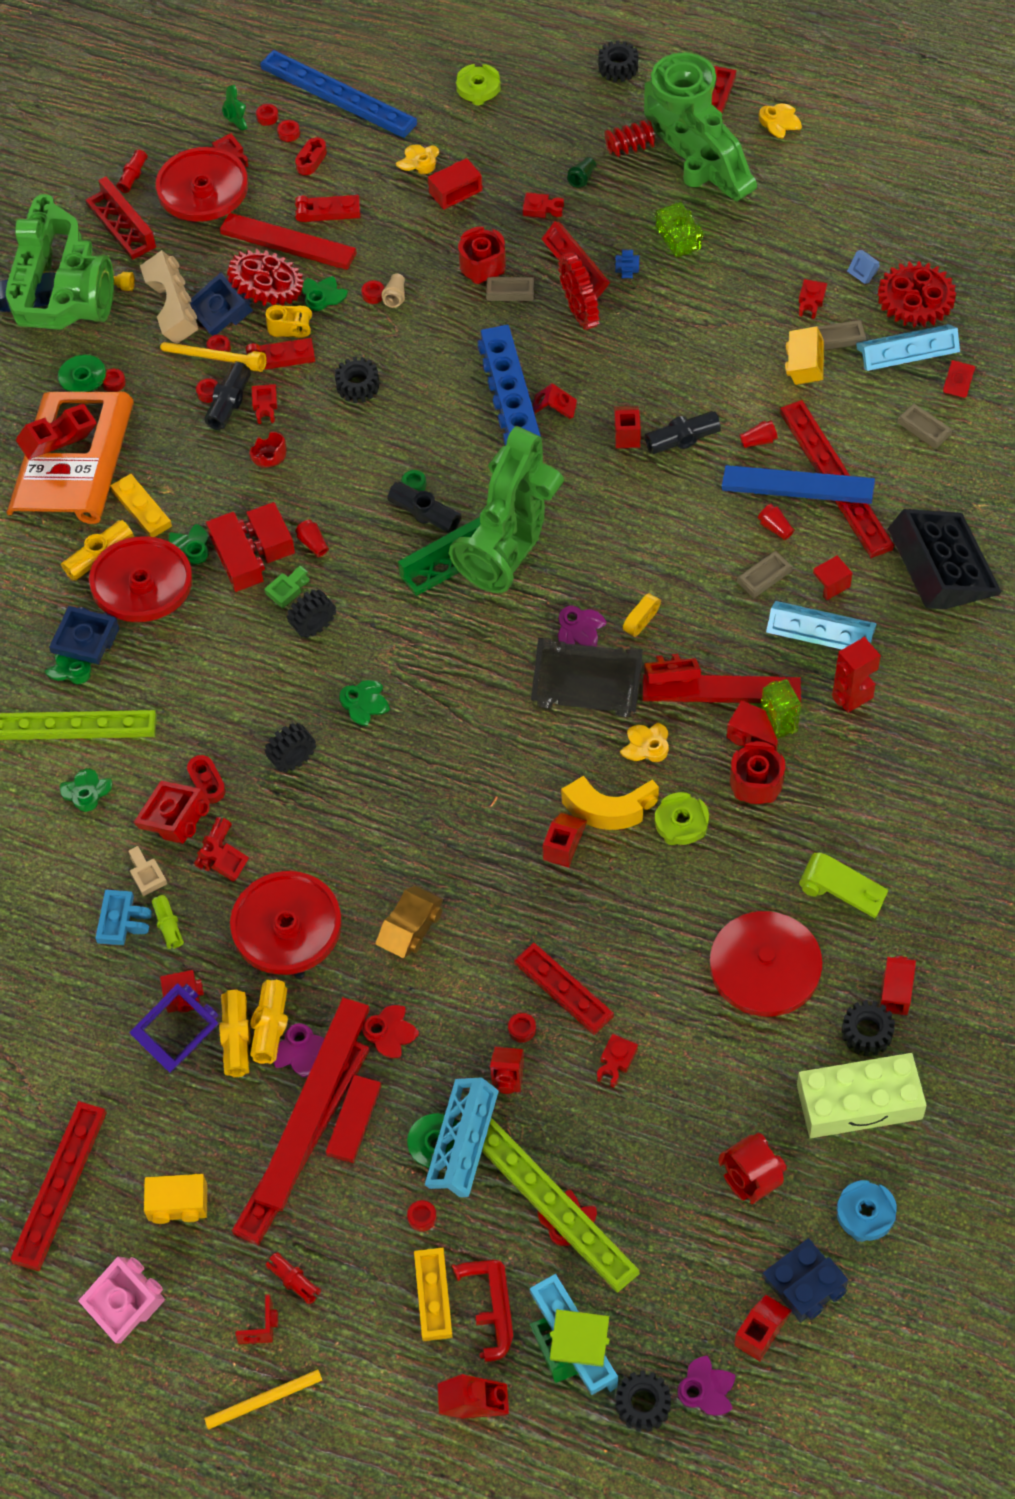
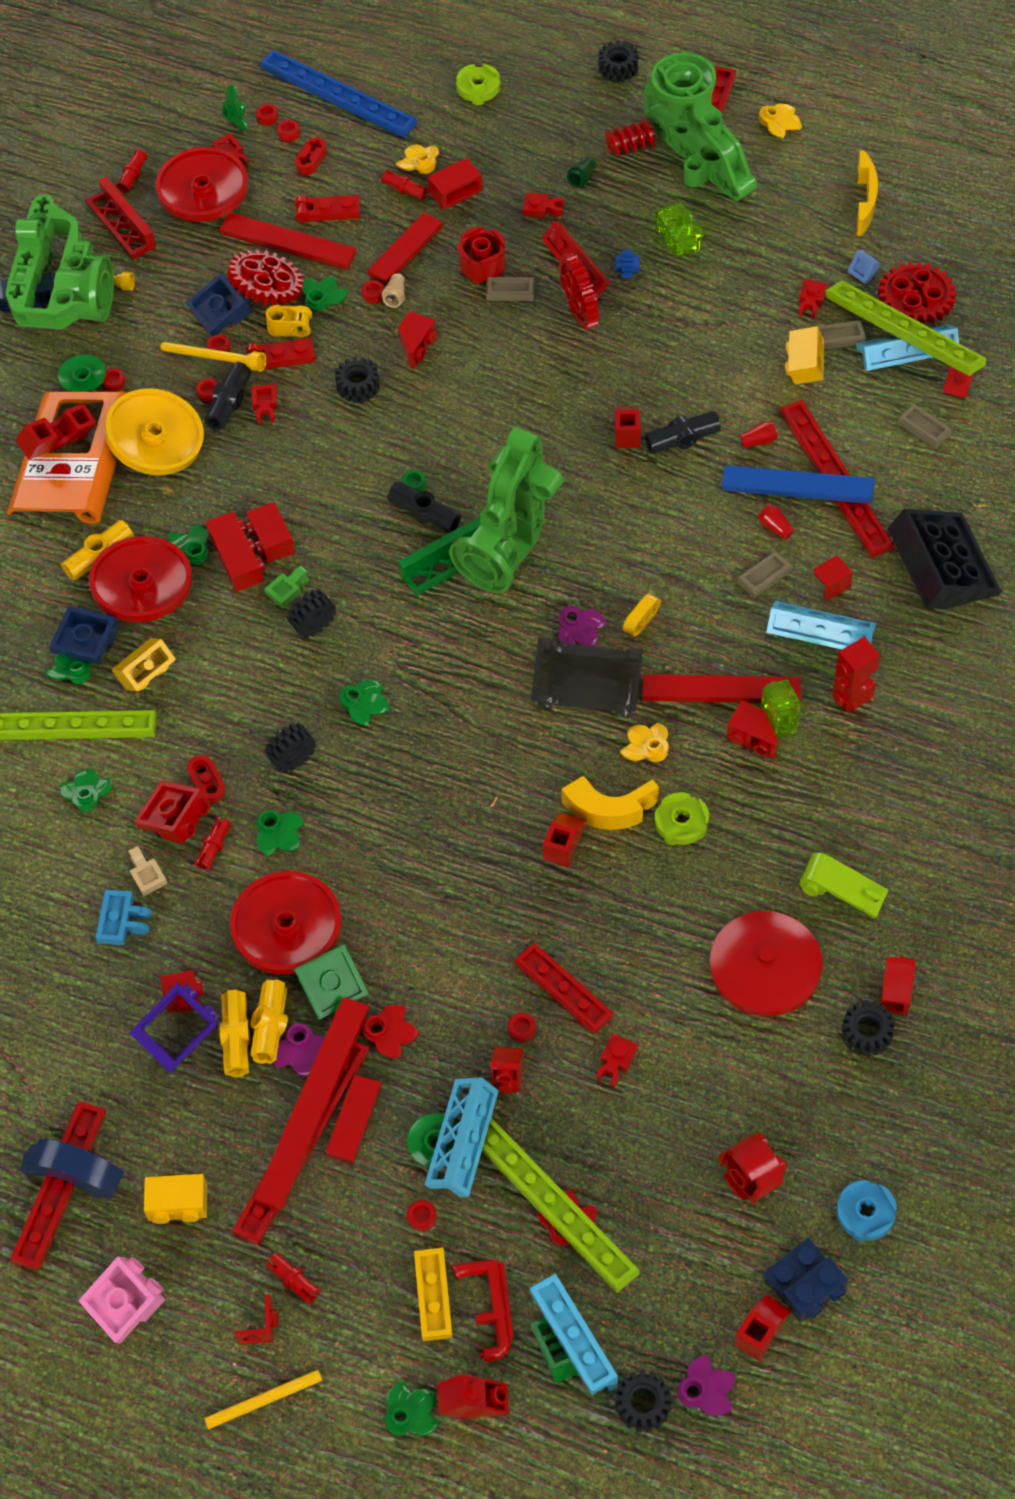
yellow plate [110,474,172,537] -> none
tan arch [140,250,199,344] -> none
lime axle [152,895,184,949] -> none
red plate [197,837,249,882] -> none
red hair [249,431,287,468] -> none
red cone [295,519,329,557] -> none
pearl gold brick [375,885,443,958] -> none
blue brick [477,324,541,446] -> none
red bracket [532,383,577,419] -> none
lime piece [550,1309,609,1367] -> none
red hinge [644,653,701,685] -> none
red brick [730,741,785,804] -> none
yellowish green brick [797,1053,927,1138] -> none
none -> dark blue arch [19,1139,124,1198]
none -> yellow dish [104,388,204,475]
none -> yellow brick [111,638,176,692]
none -> green plate [256,810,305,857]
none -> green plate [293,944,369,1020]
none -> red tile [367,212,443,285]
none -> red pin [381,169,428,201]
none -> green plate [384,1382,439,1436]
none -> red slope [398,311,438,369]
none -> lime tile [825,280,986,376]
none -> yellow slope [857,150,878,236]

